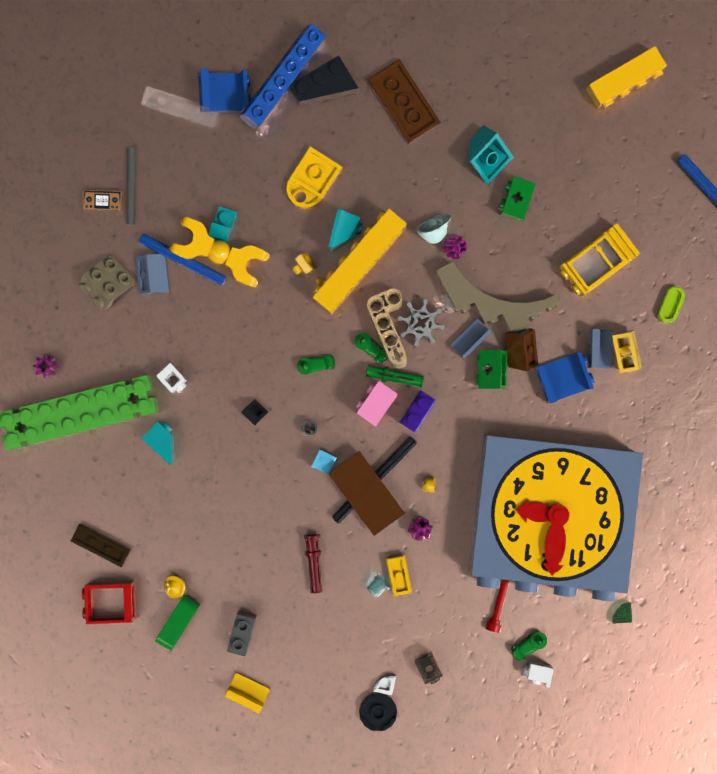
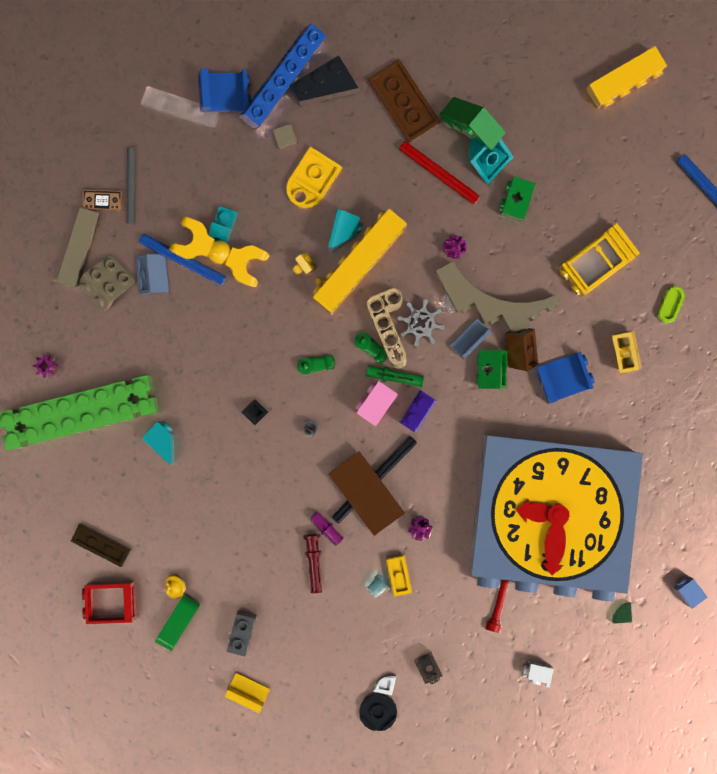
white brick [157,363,188,393] -> none
medium azure panel [311,449,337,474] -> none
light aqua hat [417,214,451,244] -> none
yellow hinge [422,477,436,493] -> none
green piece [510,632,547,661] -> none
sand blue panel [588,329,613,368] -> none
none -> dark tan slope [56,207,99,288]
none -> dark tan tile [273,124,297,149]
none -> magenta axle [310,512,344,546]
none -> red axle [399,141,480,204]
none -> green wedge [439,97,506,150]
none -> medium blue brick [674,576,708,609]

